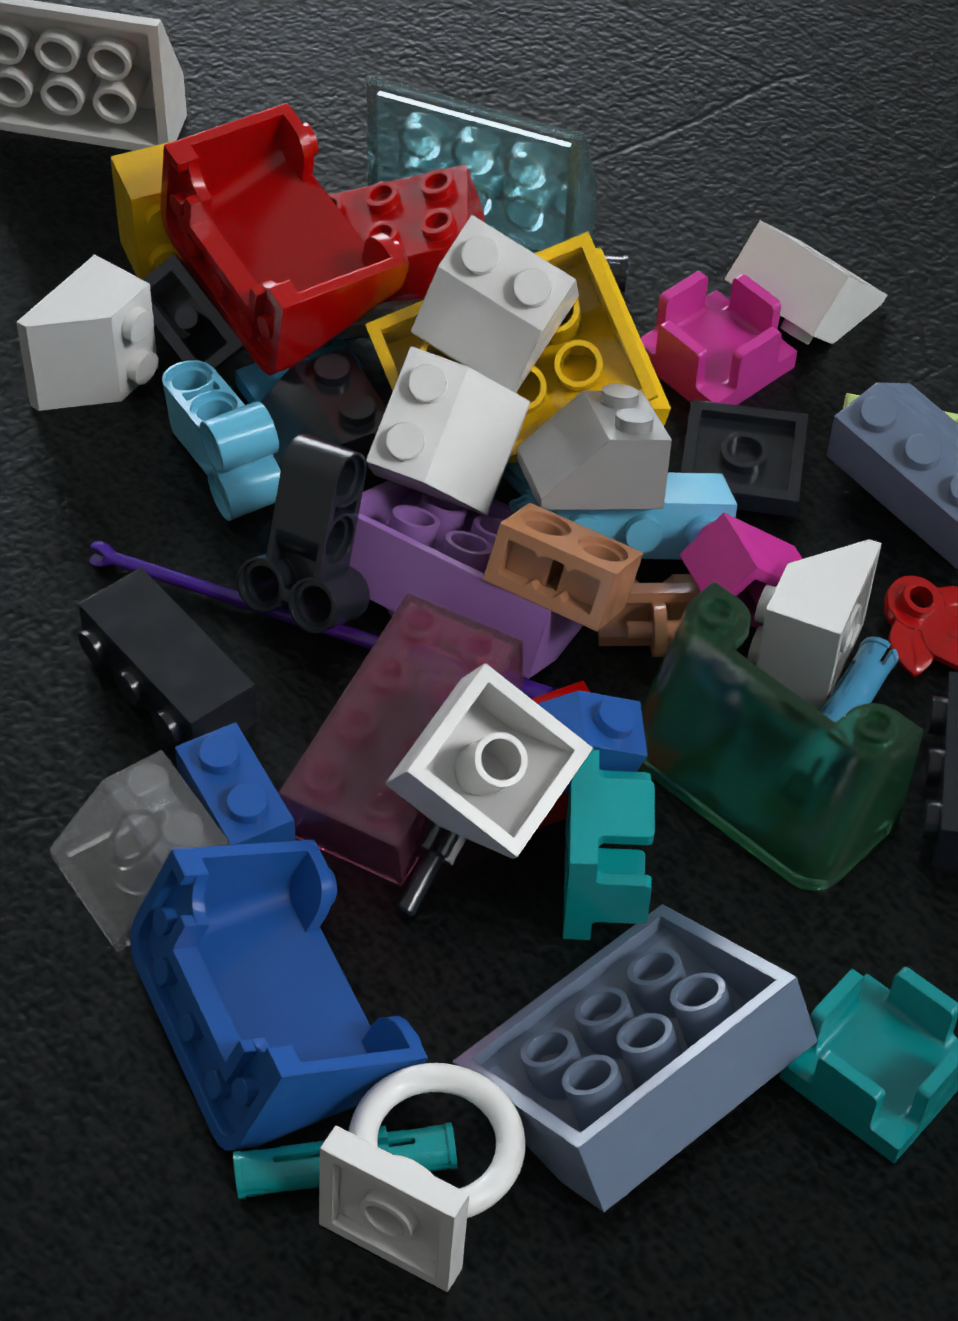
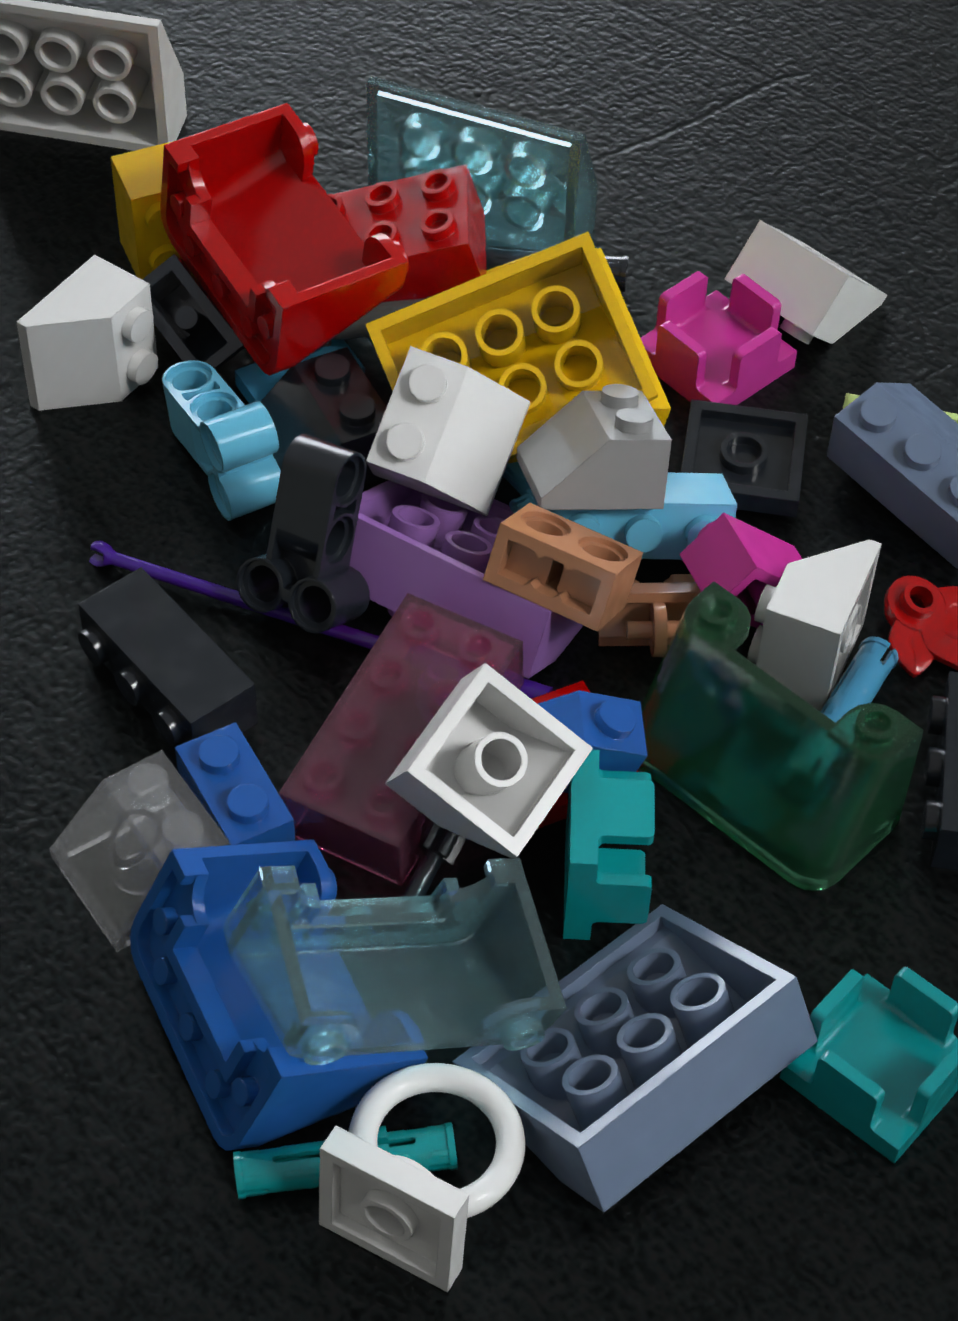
white slope [411,215,579,393] -> none
none -> clear light blue windscreen [223,858,567,1065]

